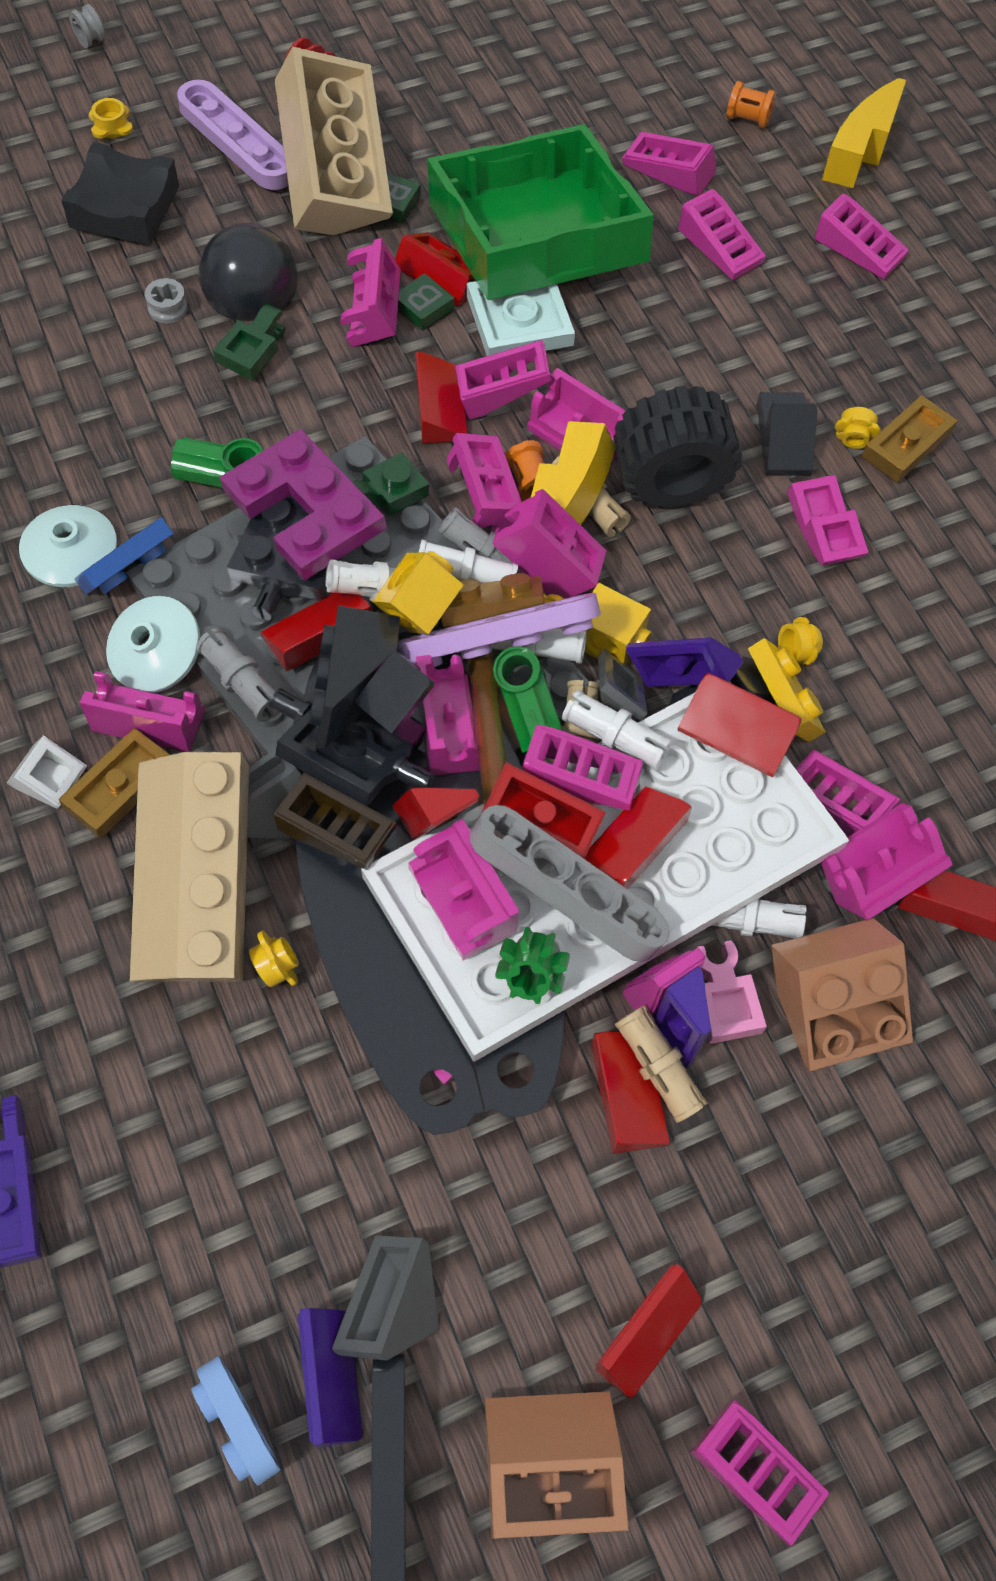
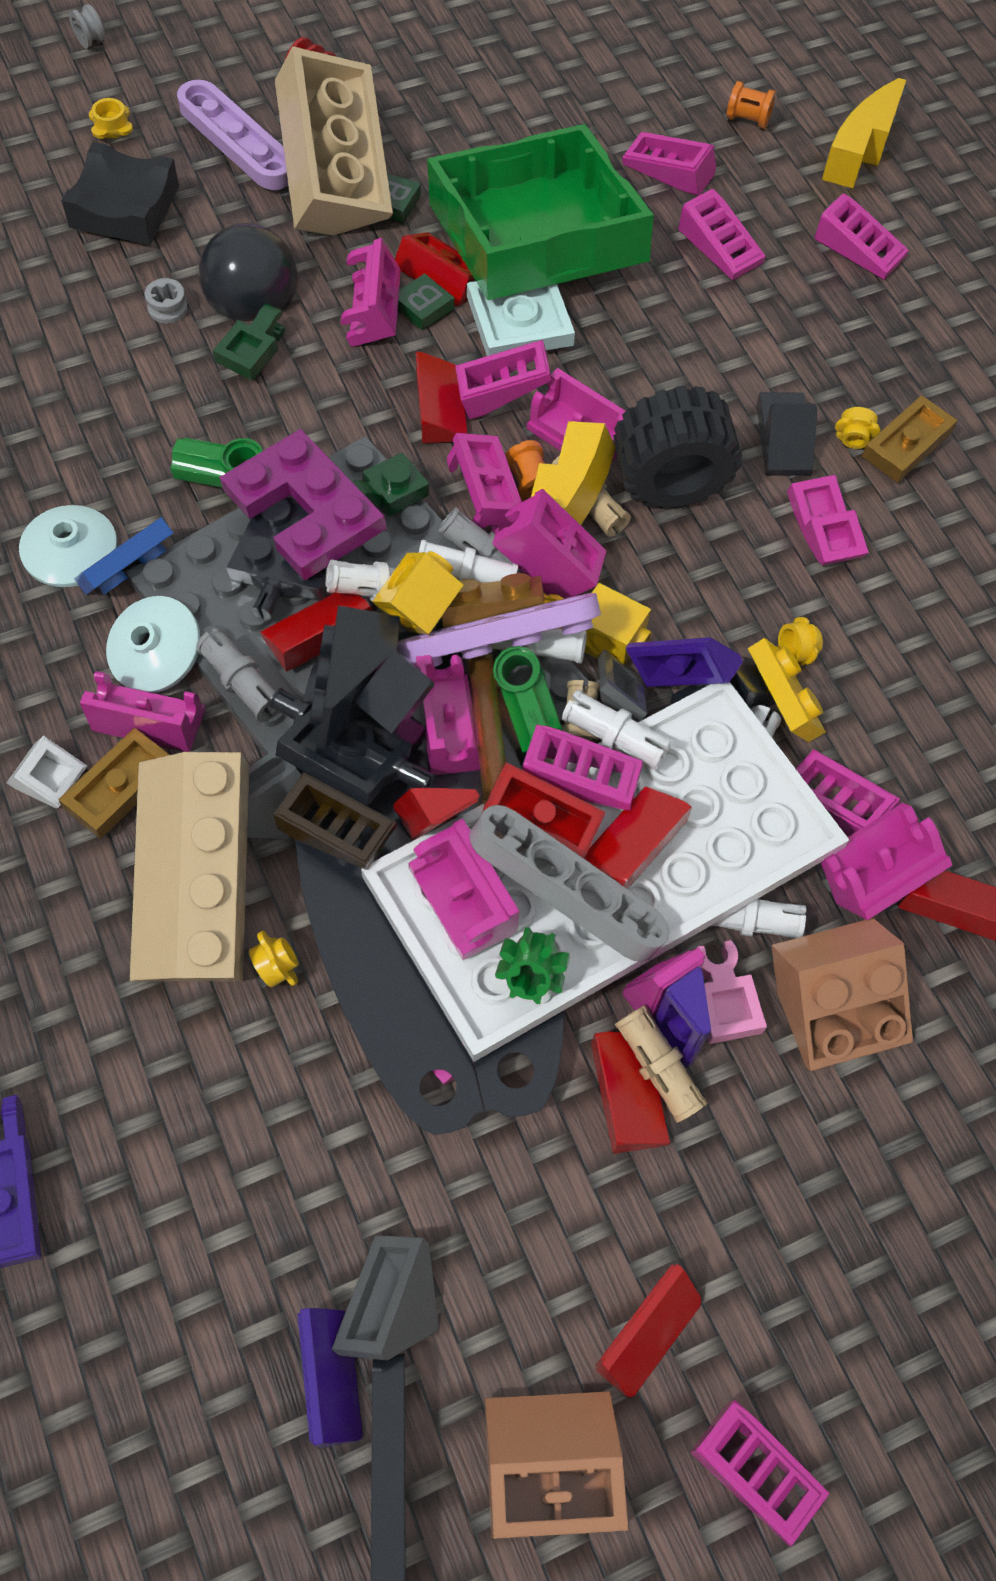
light blue plate [191,1355,281,1486] -> none
slope [677,673,802,778] -> none

